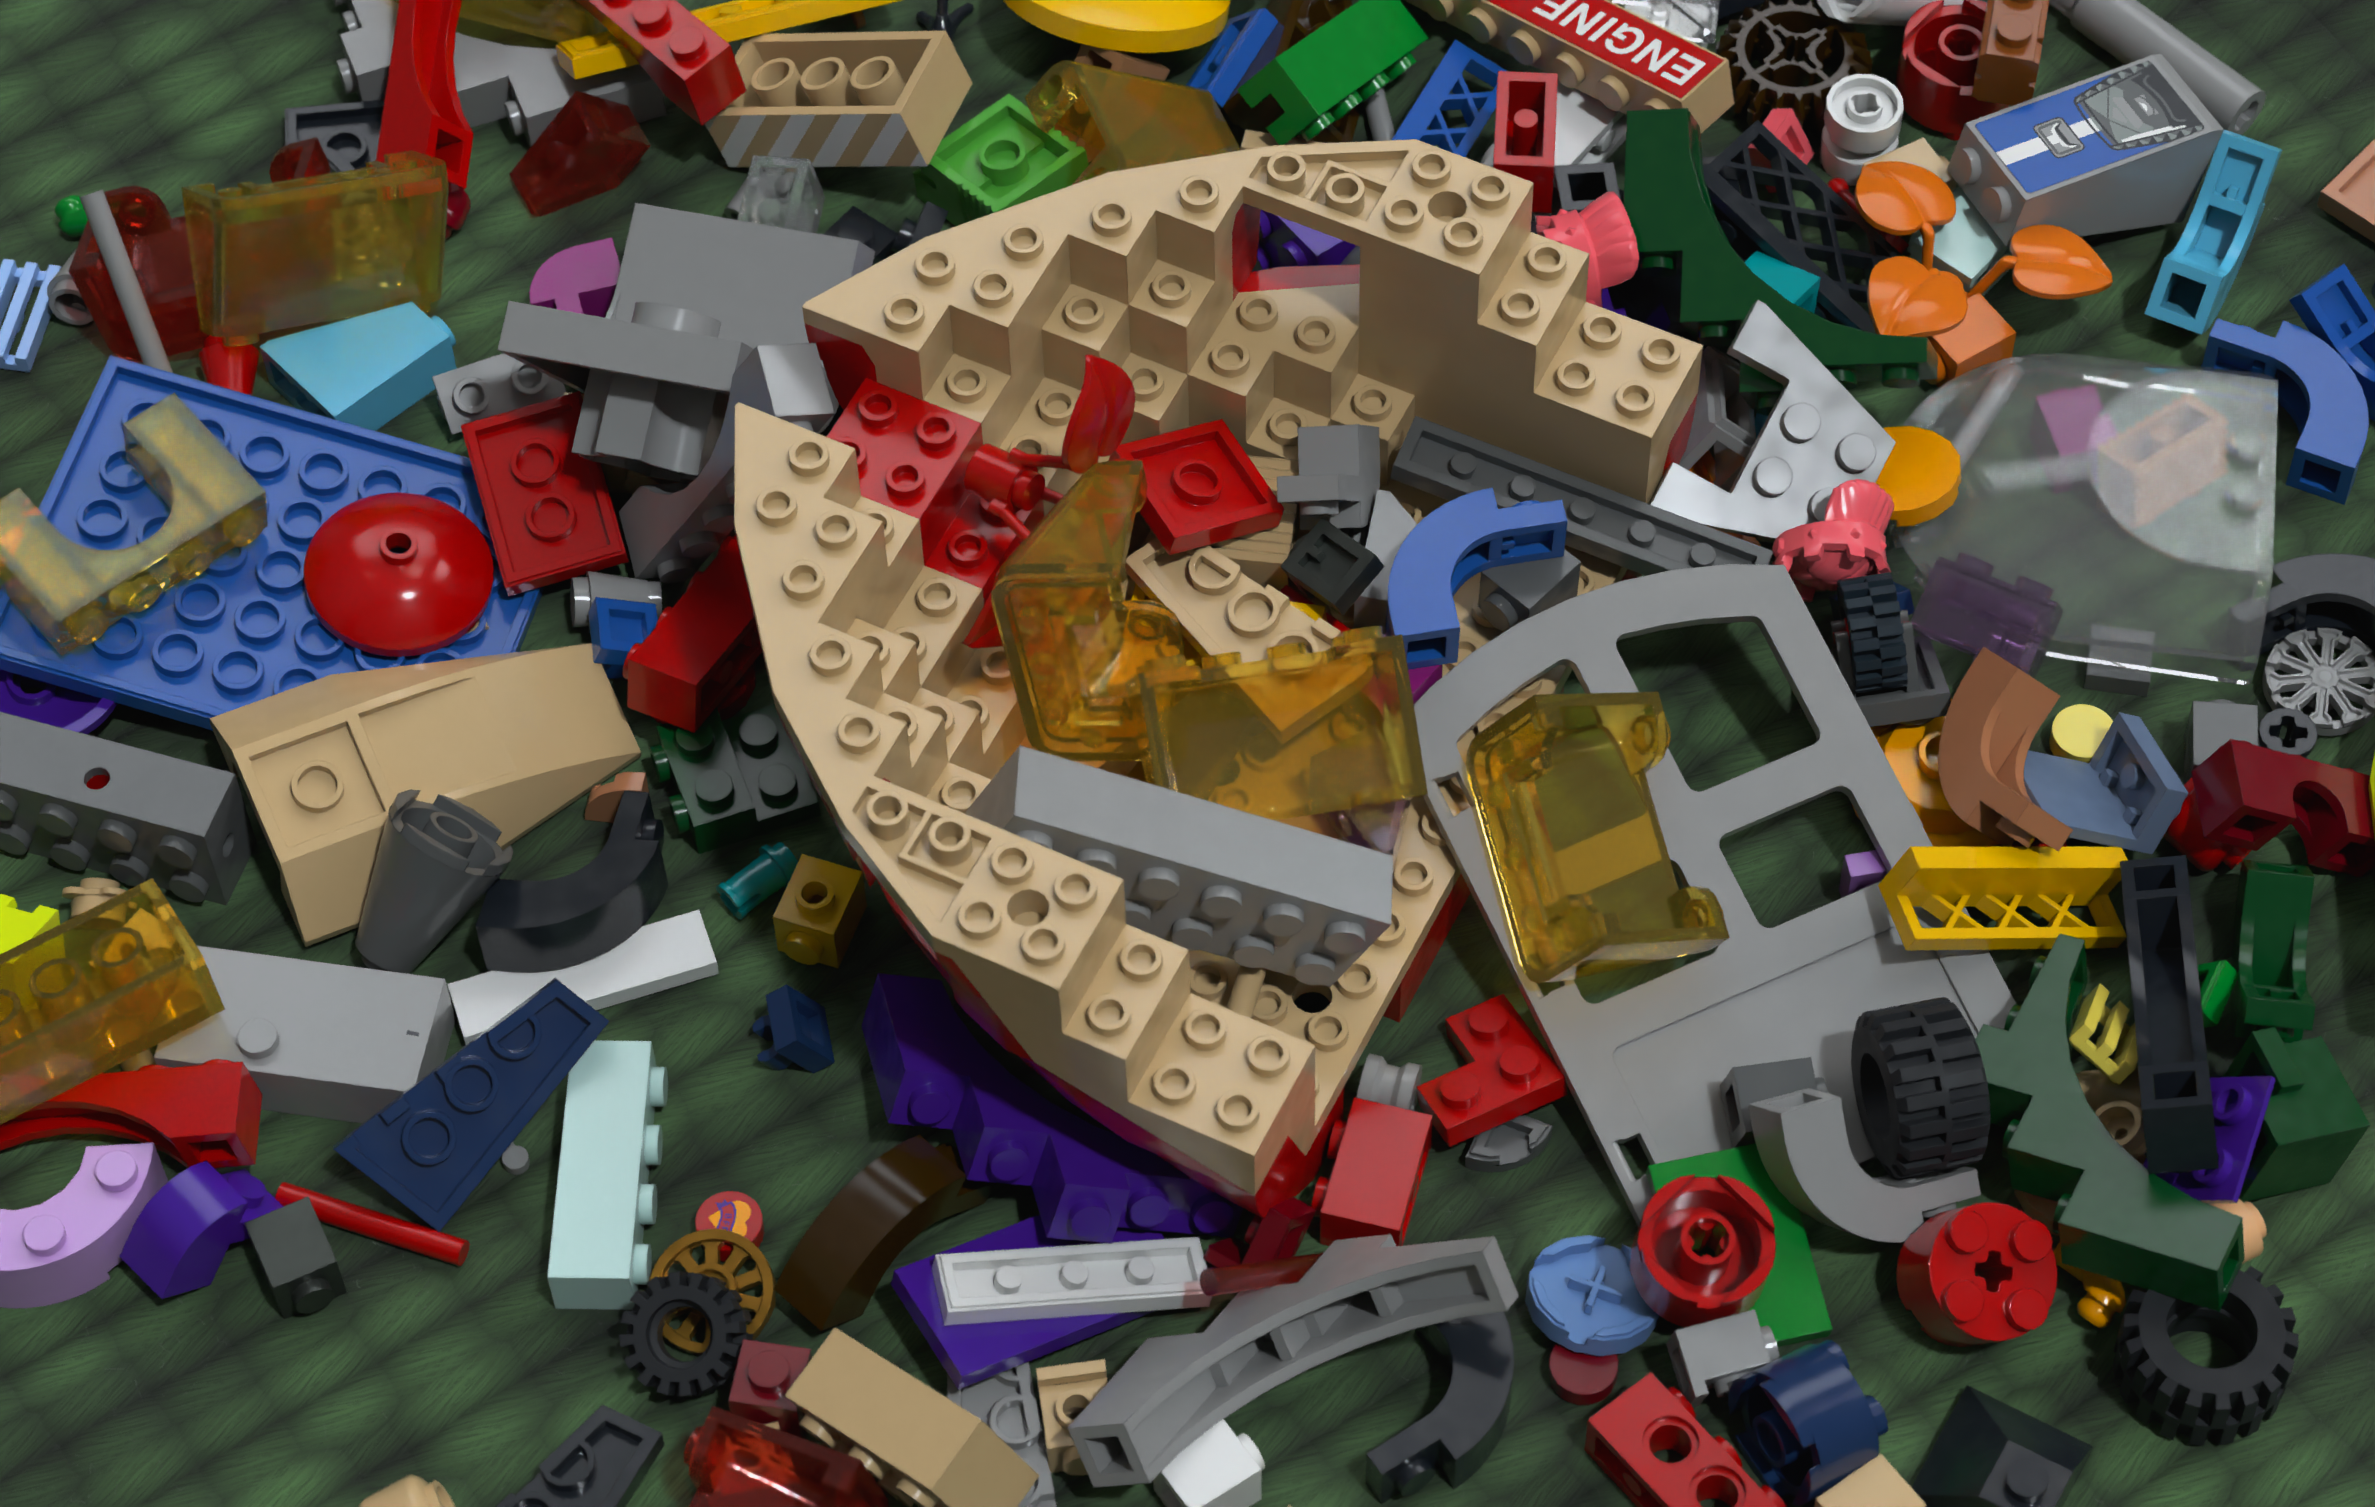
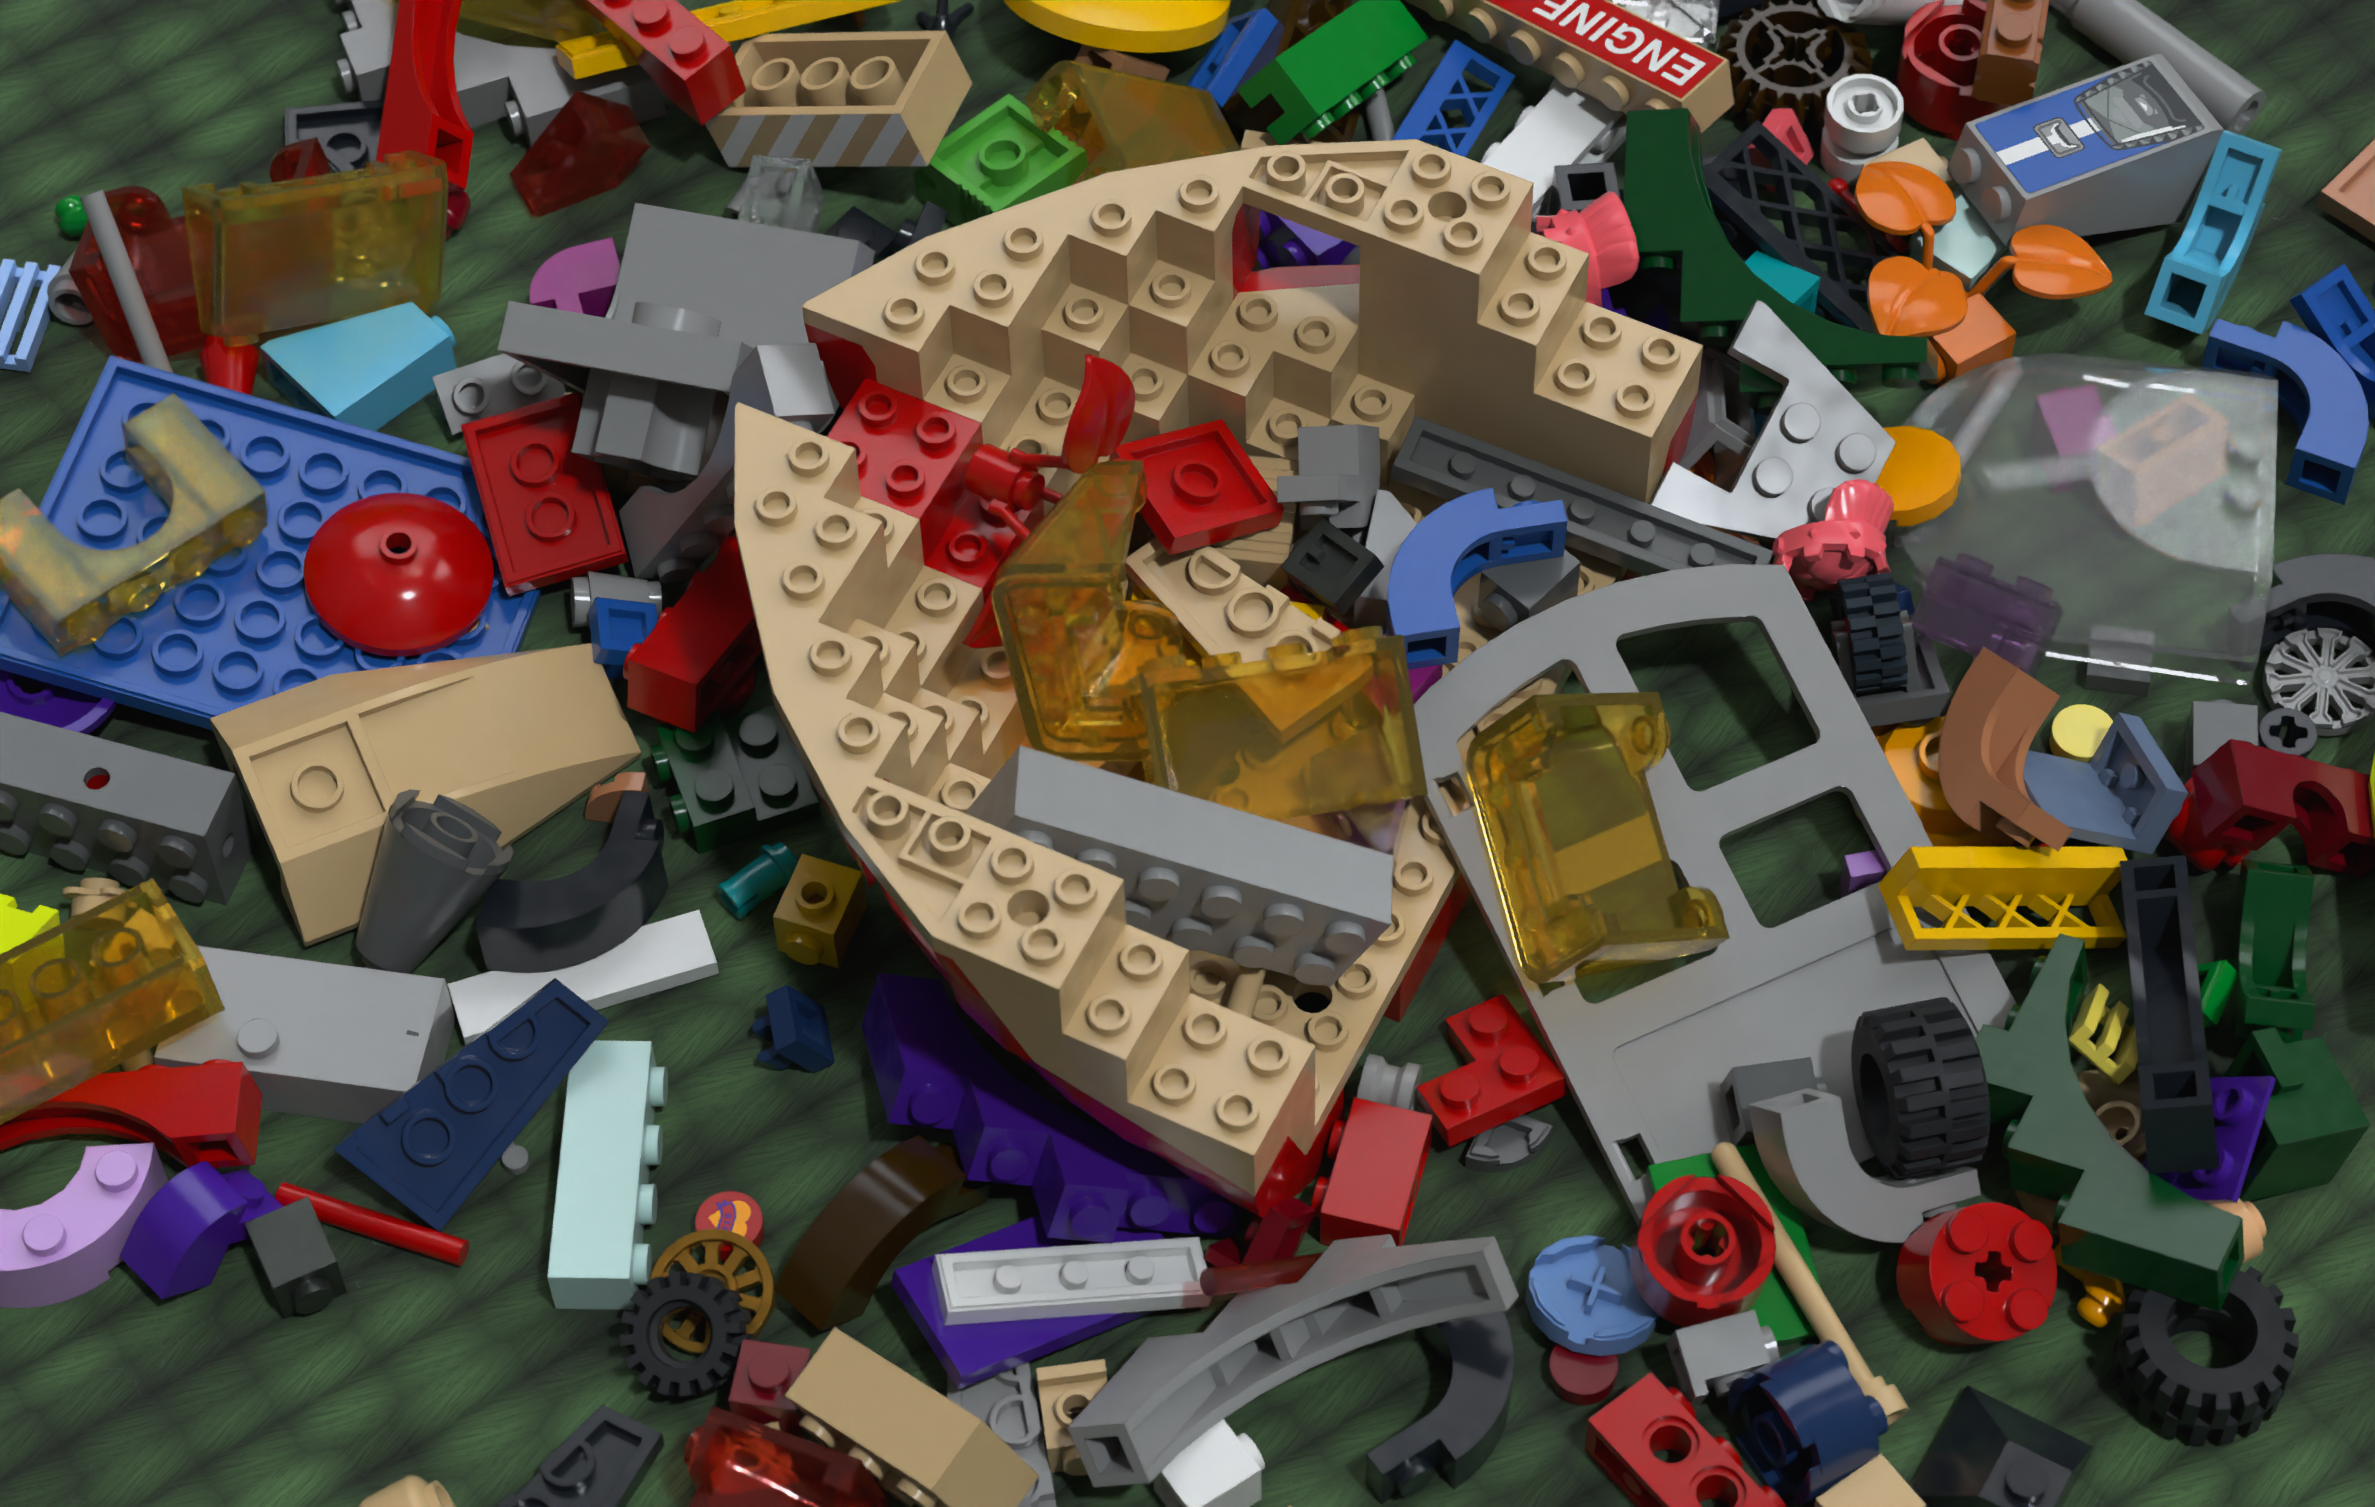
red brick [1493,71,1558,213] -> none
none -> tan piece [1711,1142,1909,1427]

